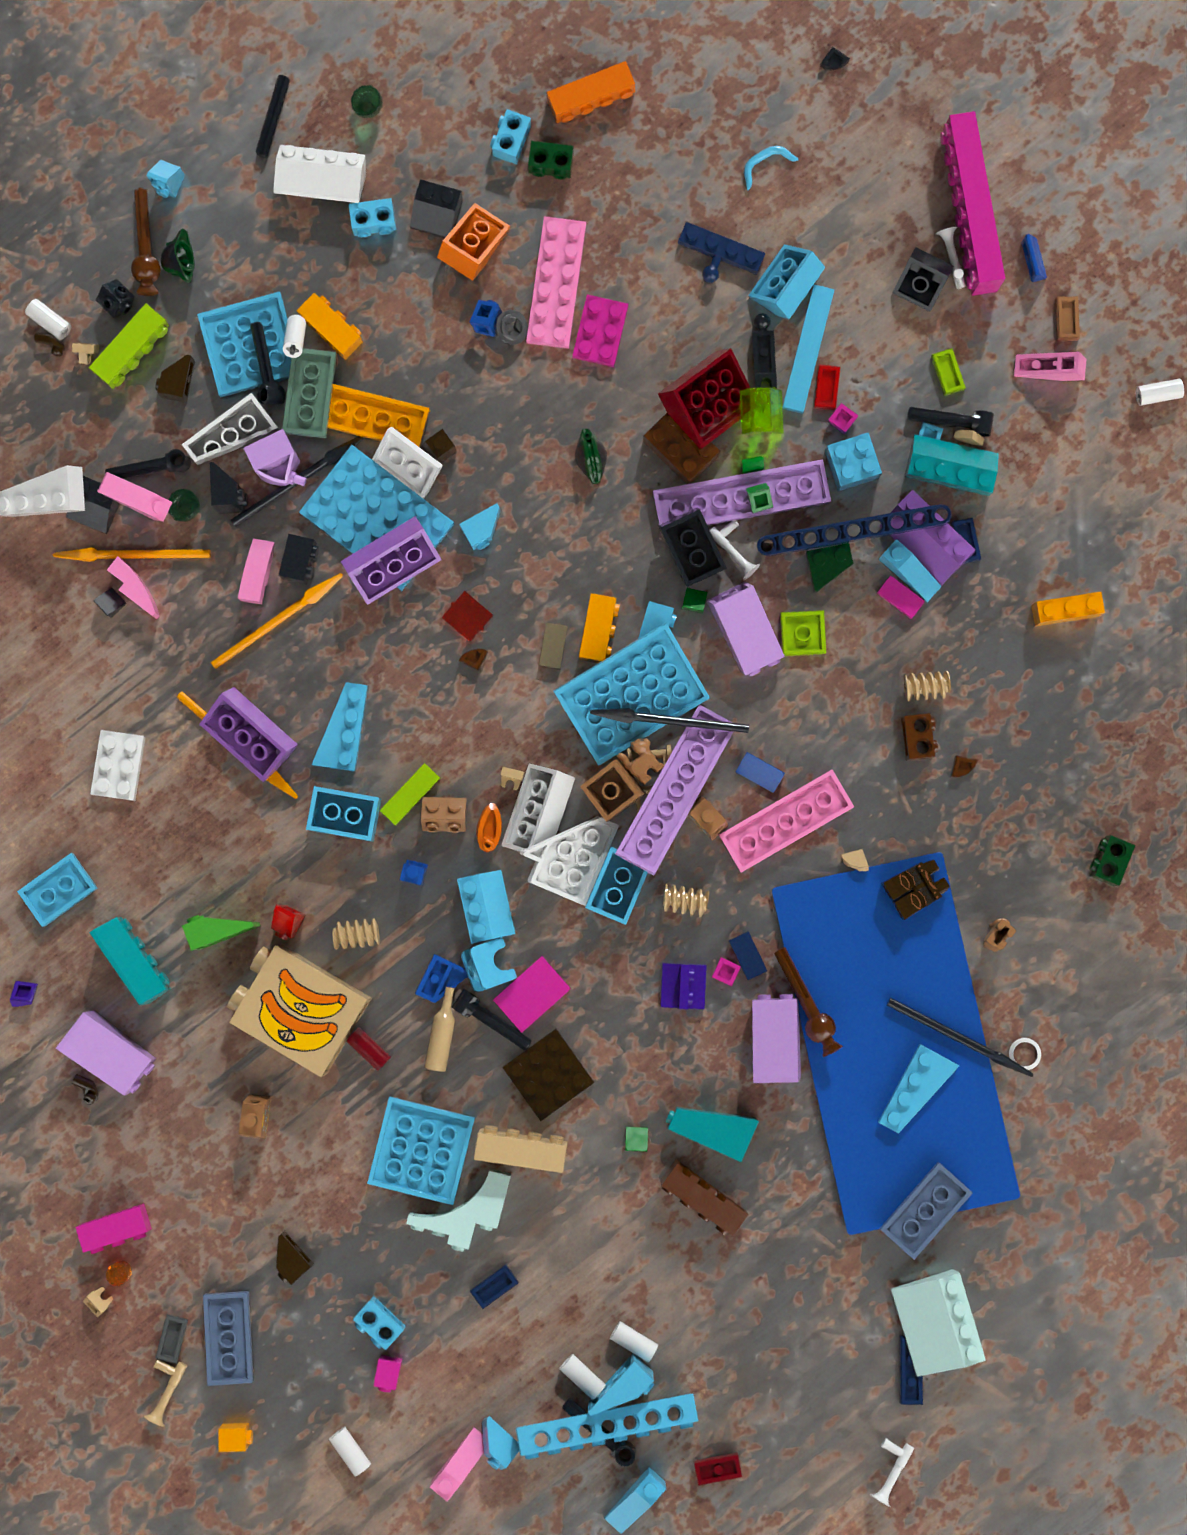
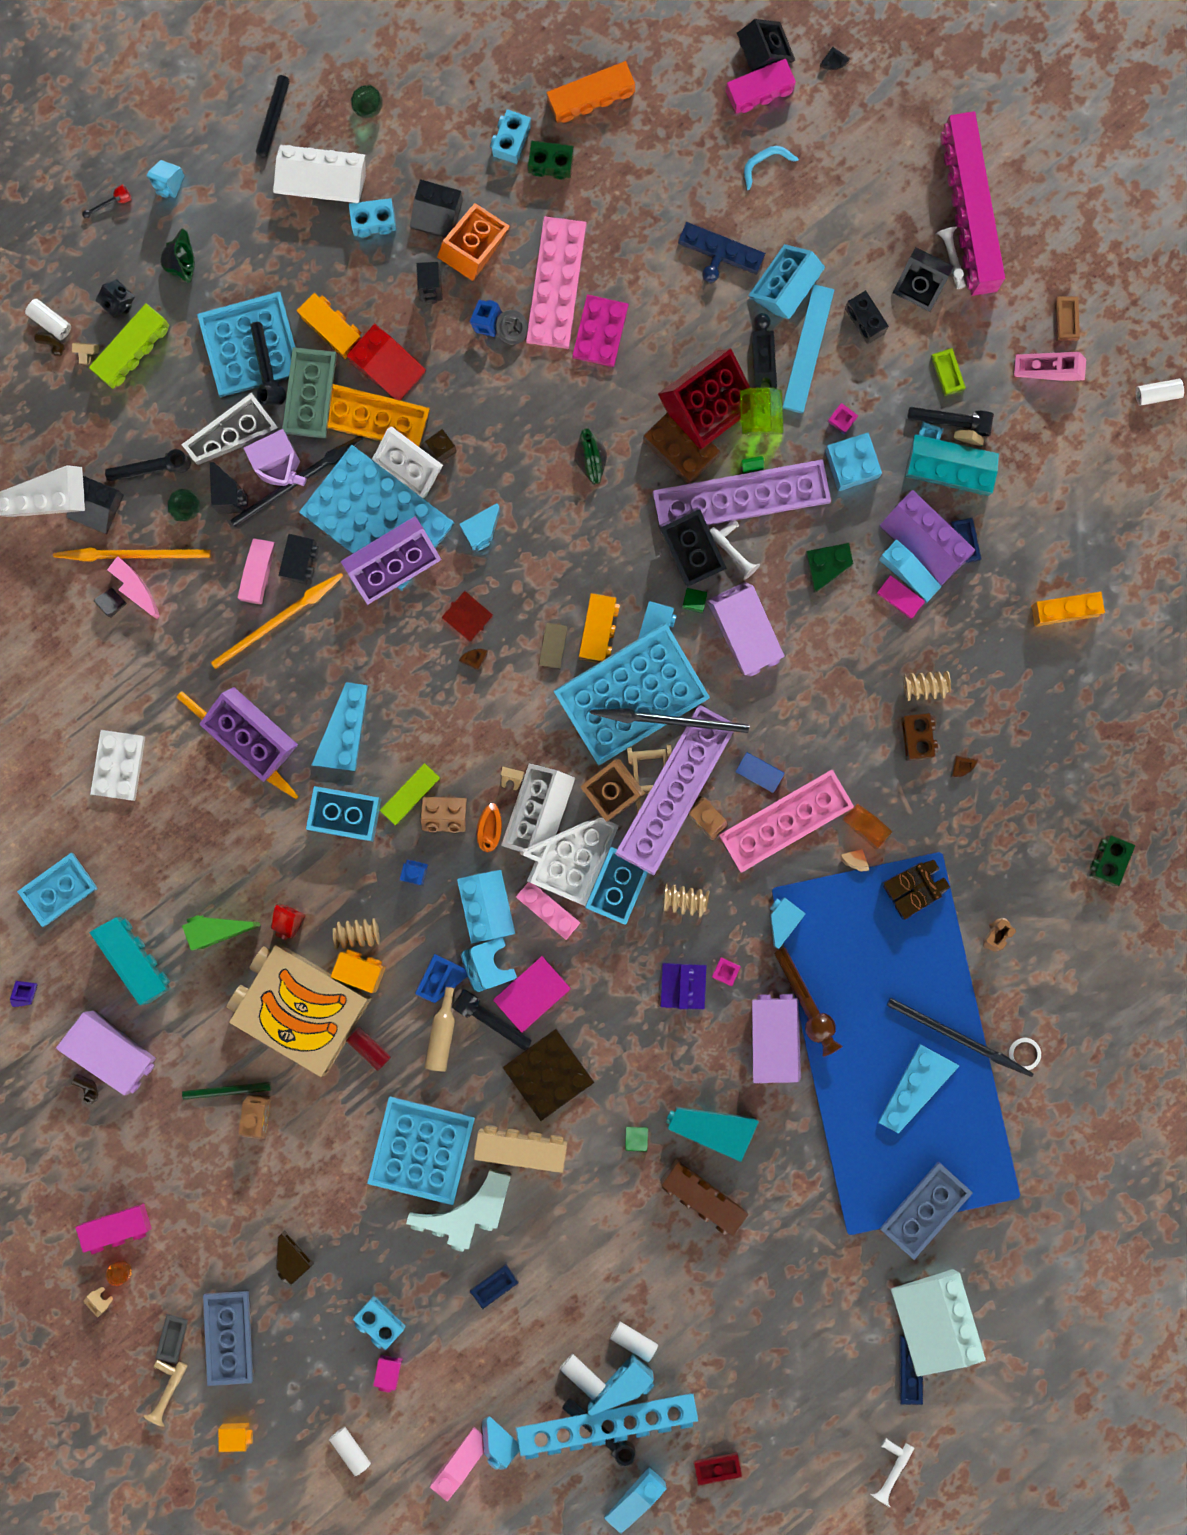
bright pink slope [97,472,172,522] -> none
reddish brown piece [131,187,161,297] -> none
dark brown slope [155,355,195,403] -> none
white piece [283,315,306,358] -> none
medium nougat animal [617,738,664,785] -> none
dark blue tile [729,931,767,980] -> none
green slope [746,483,773,513] -> none
dark blue beam [757,504,951,556] -> none
lime tile [780,610,826,656] -> none
red tile [814,364,840,411] -> none
blue slope [1021,234,1047,282] -> none
none -> hinge [82,184,132,219]
none -> dark green bar [182,1082,271,1100]
none -> light orange brick [330,949,386,993]
none -> red slope [347,323,426,401]
none -> black brick [416,262,443,304]
none -> bright pink brick [516,882,580,940]
none -> dark pink brick [726,59,796,114]
none -> black slope [737,19,795,72]
none -> medium azure slope [769,897,805,949]
none -> clear orange slope [843,804,893,849]
none -> black brick [845,290,889,344]

